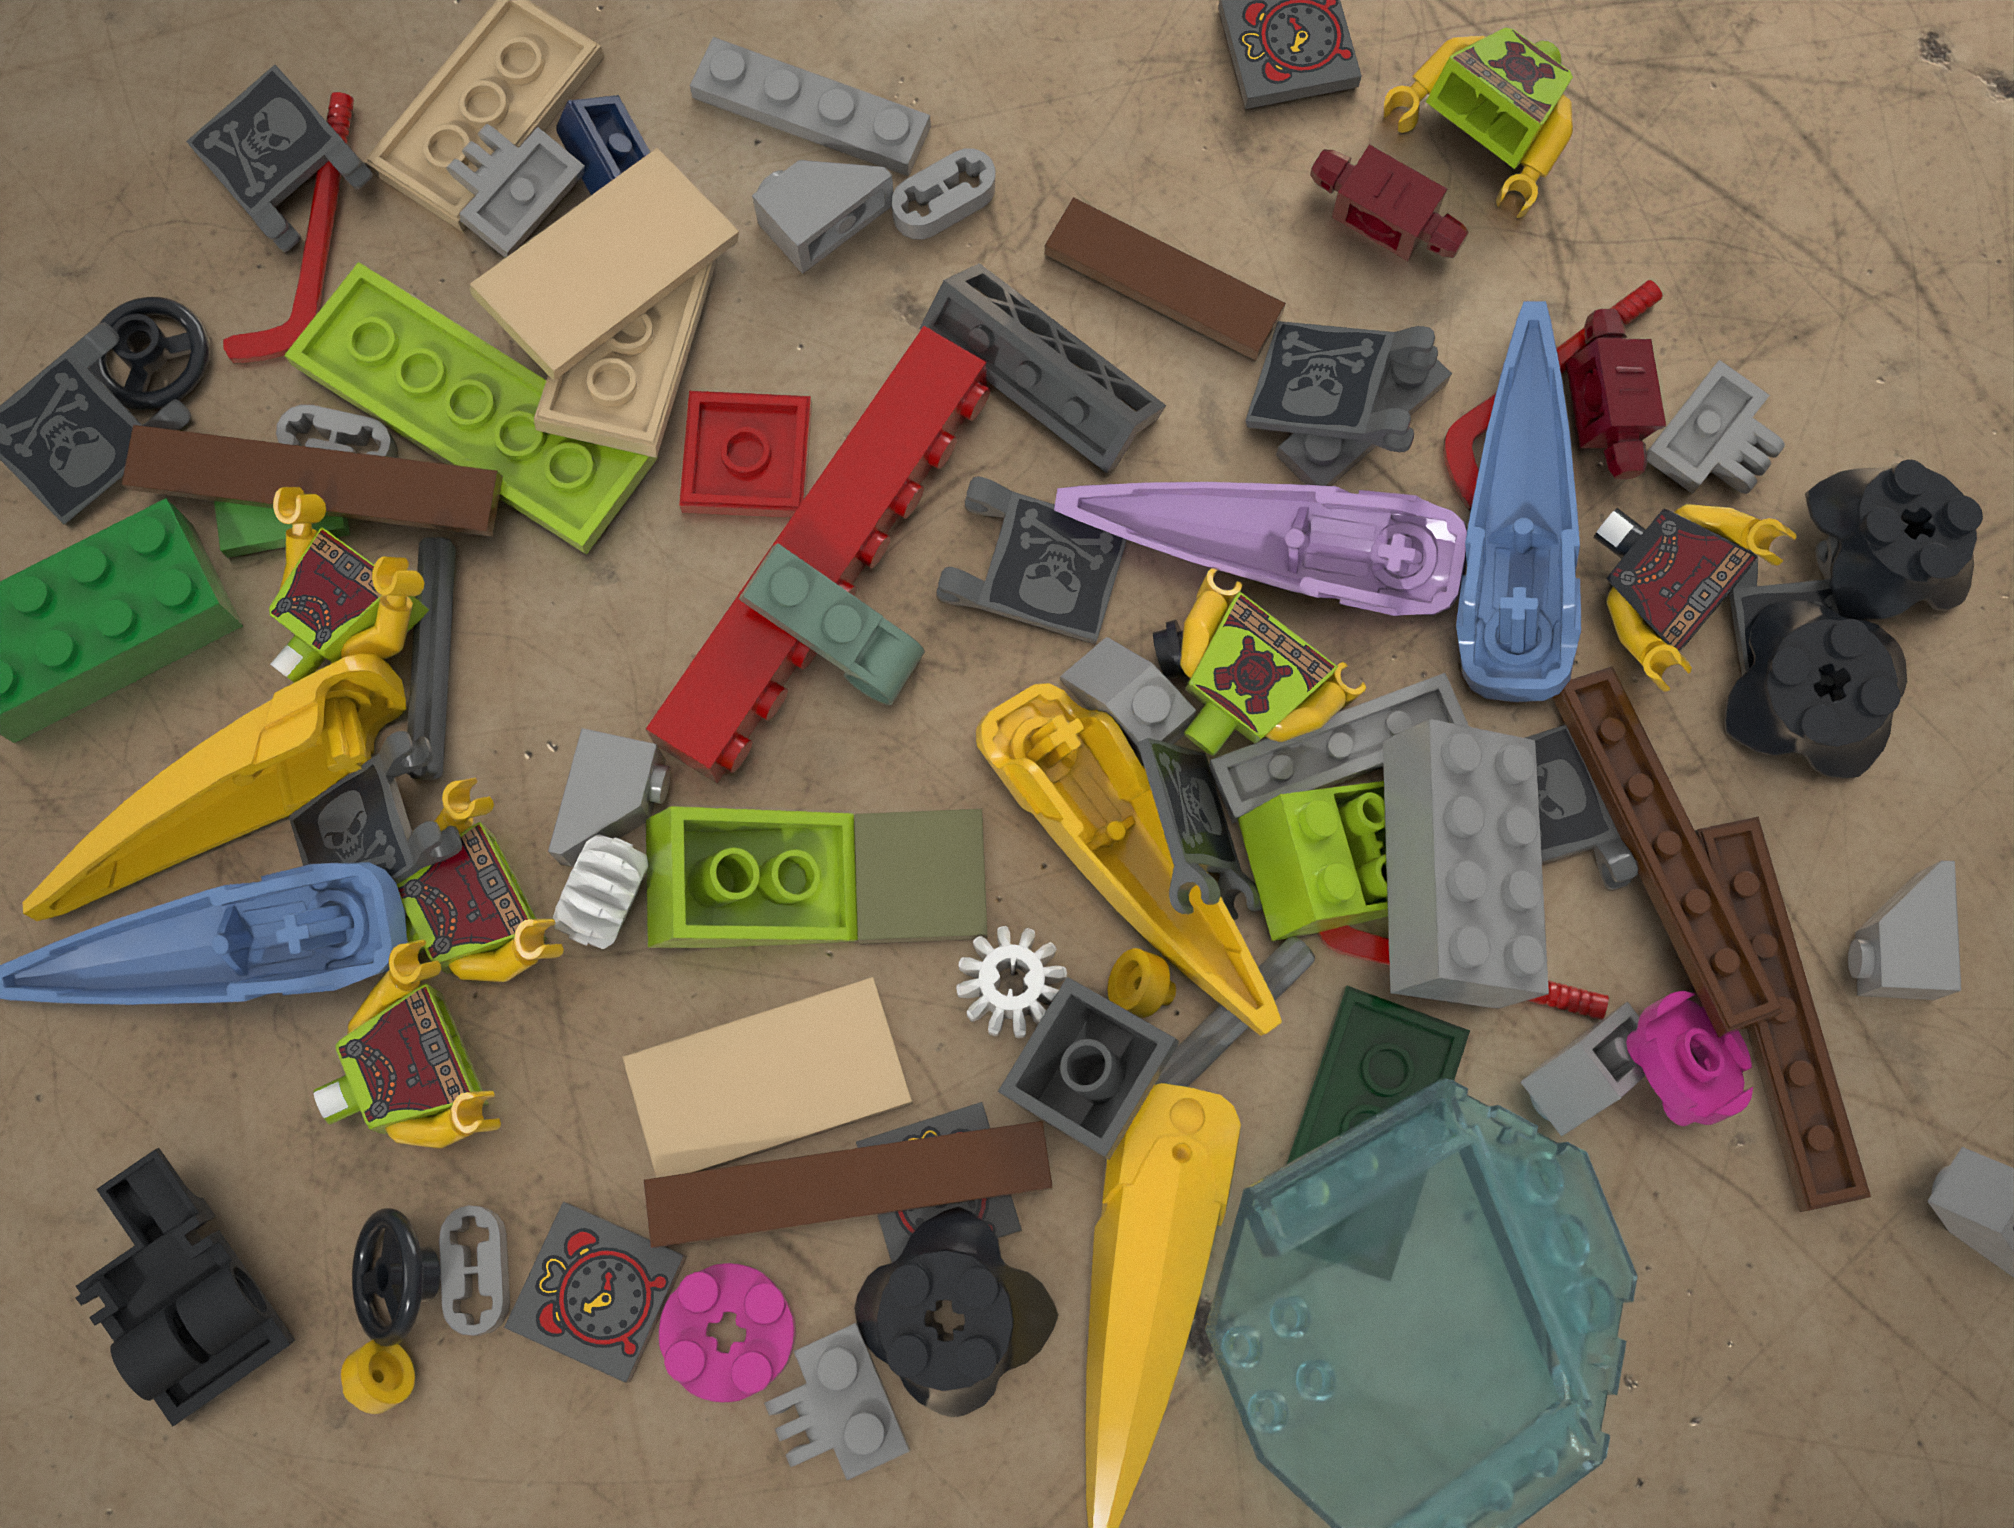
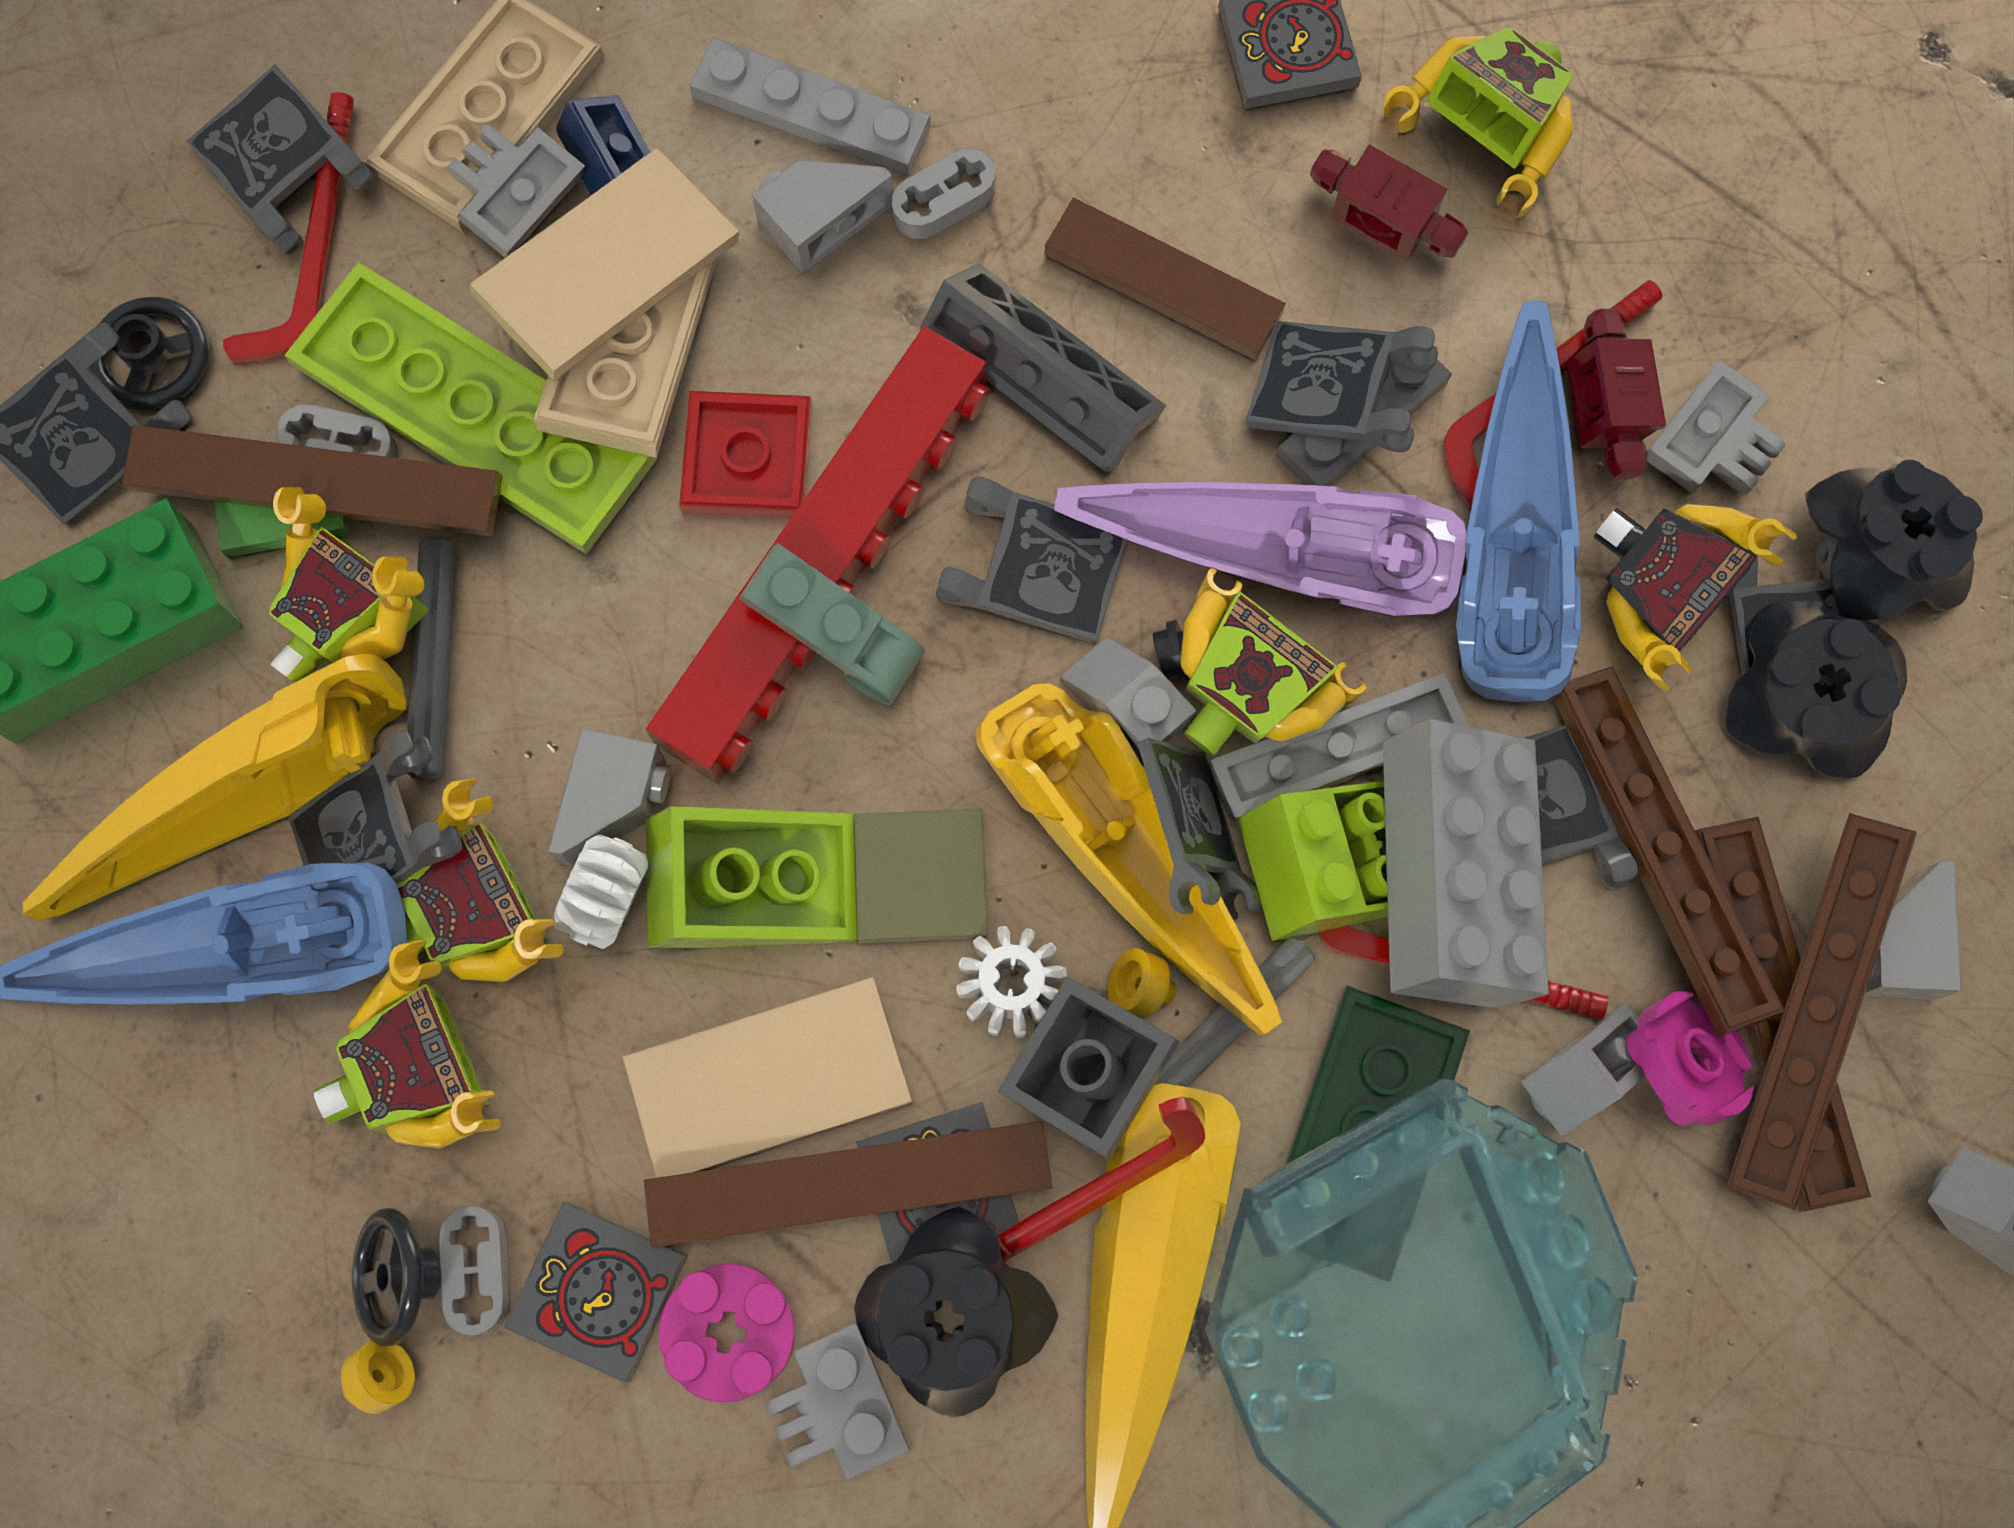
black plate [75,1148,295,1427] -> none
none -> red piece [996,1097,1205,1262]
none -> reddish brown tile [1727,813,1917,1211]

